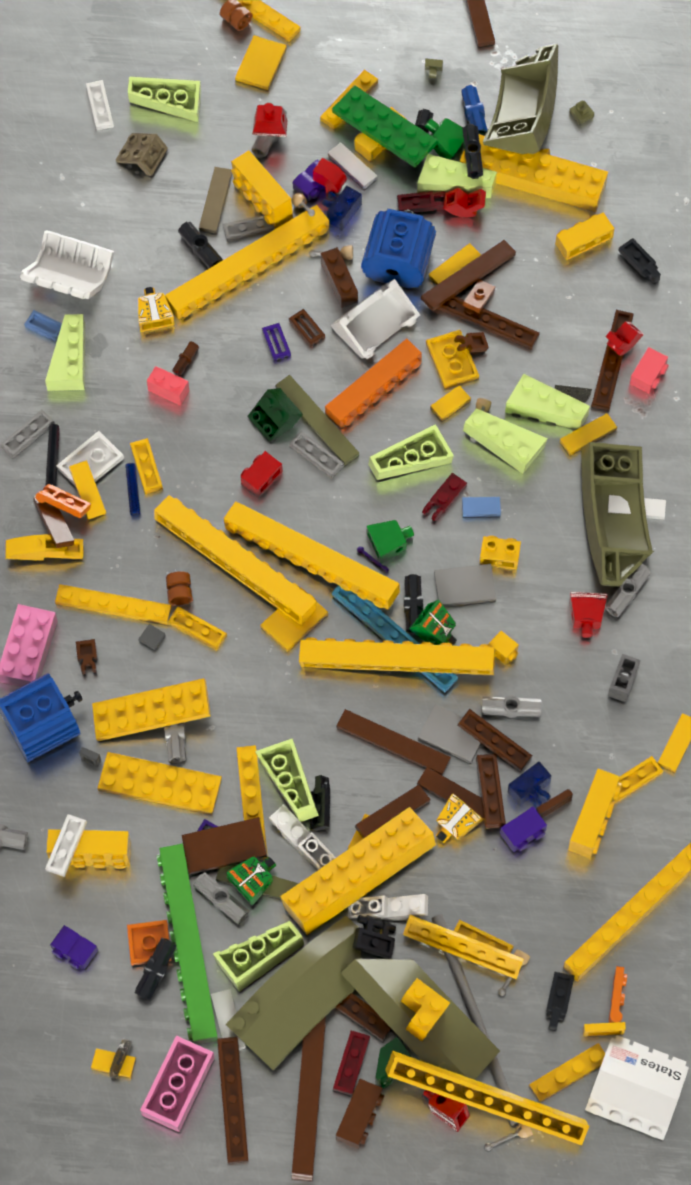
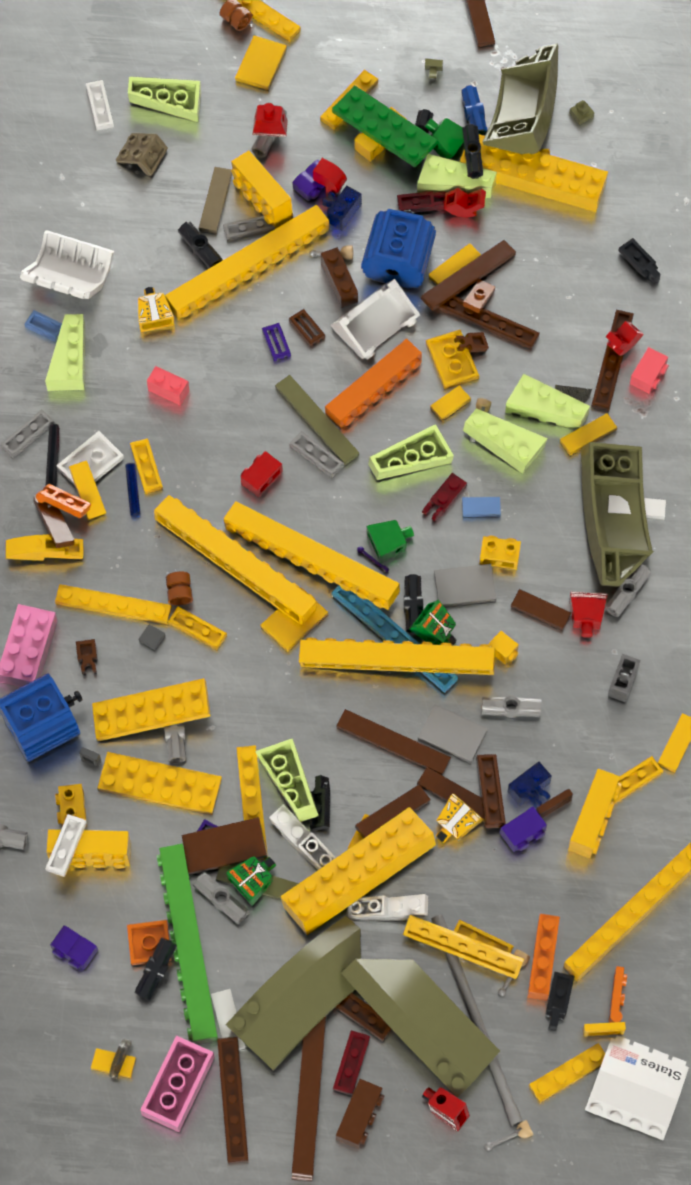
reddish brown axle [172,341,199,376] -> none
yellowish green wedge [213,921,305,992] -> none
dark green slope [248,388,303,442] -> none
tan hinge [291,193,315,217] -> none
white tile [328,142,377,190] -> none
black plate [353,915,396,959] -> none
dark green slope [375,1037,411,1089] -> none
yellow brick [385,1051,589,1145] -> none
yellow brick [400,978,450,1041] -> none
reddish brown tile [457,709,533,772] -> none
yellow brick [555,212,615,260] -> none
none -> yellow brick [55,784,87,827]
none -> reddish brown tile [511,589,571,631]
none -> orange brick [527,914,560,1001]

